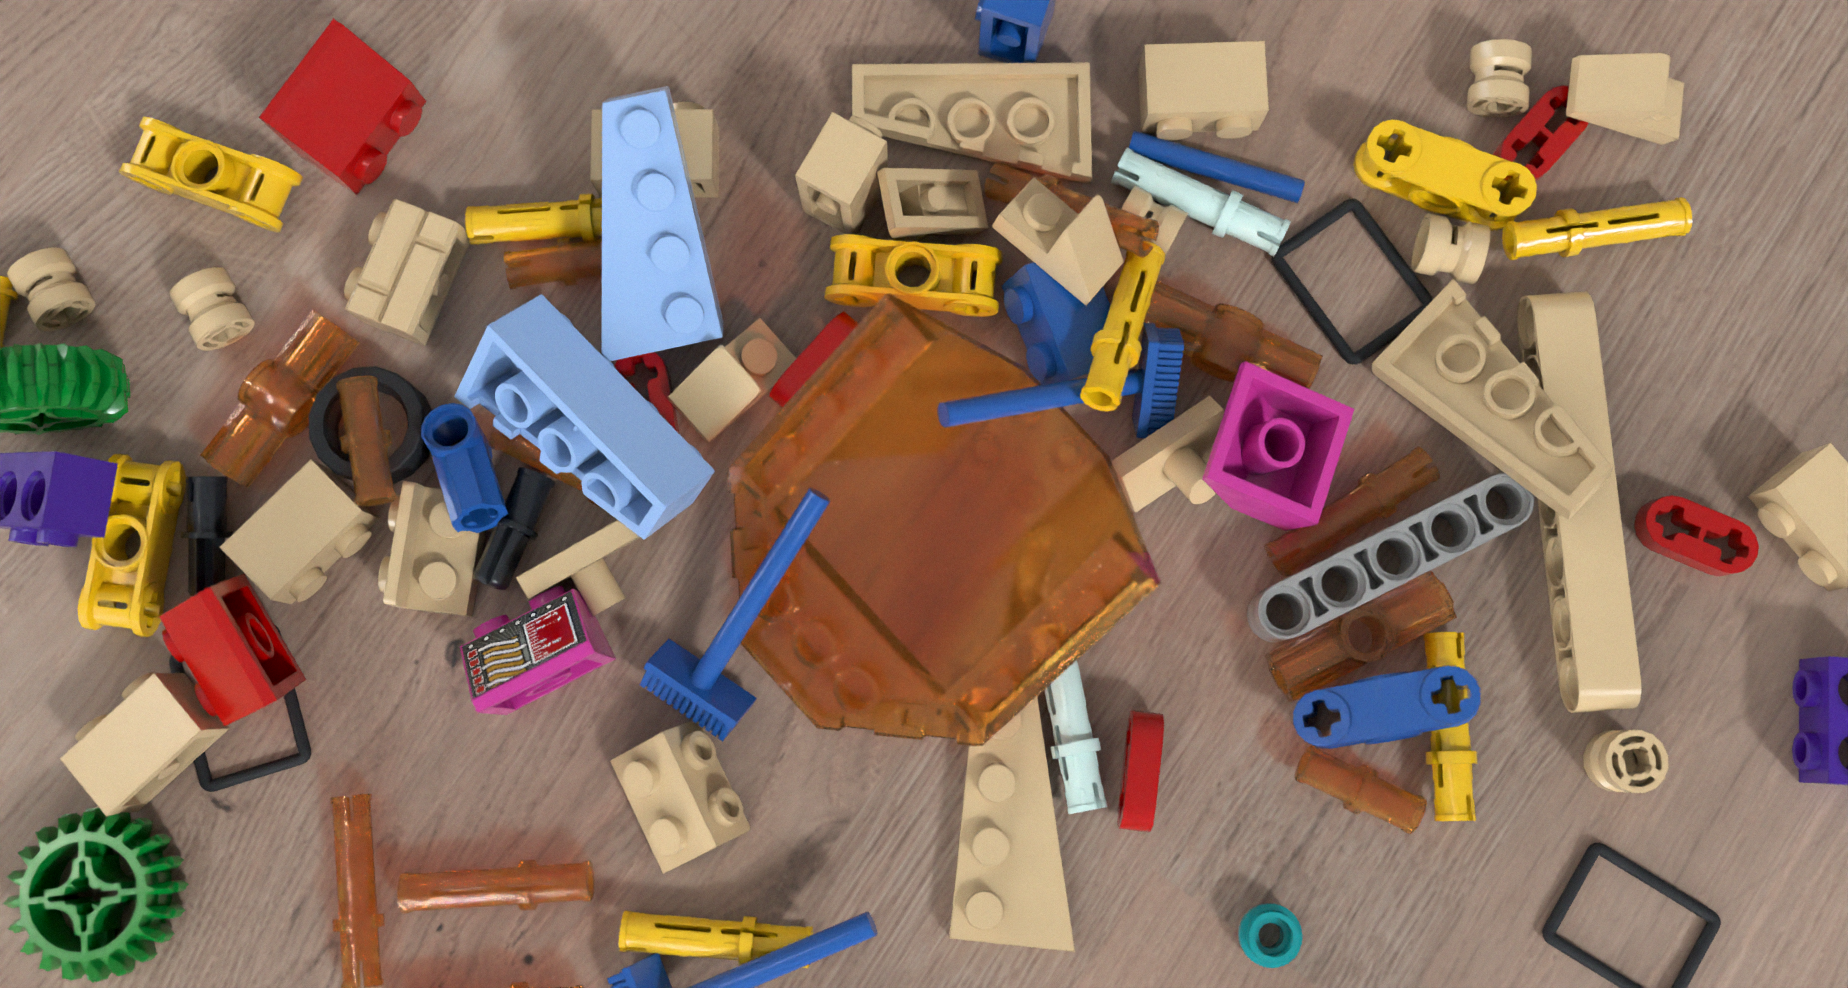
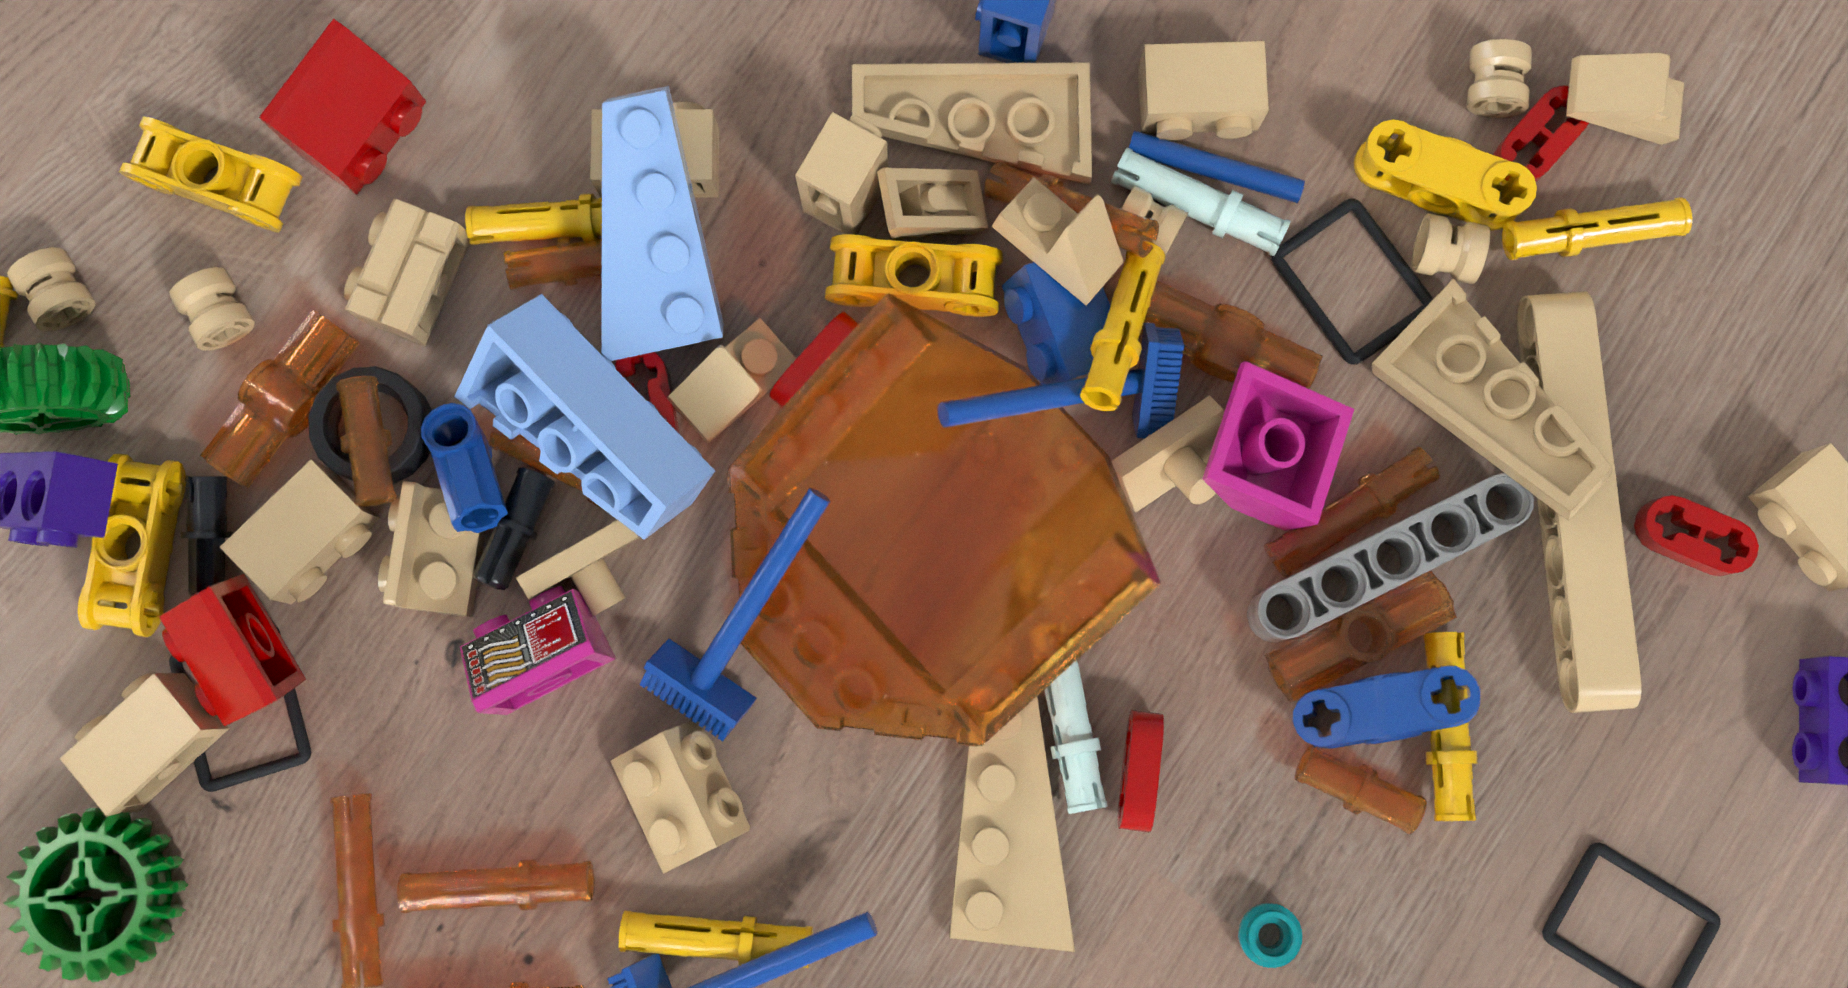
tan wheel [1583,730,1669,793] -> none

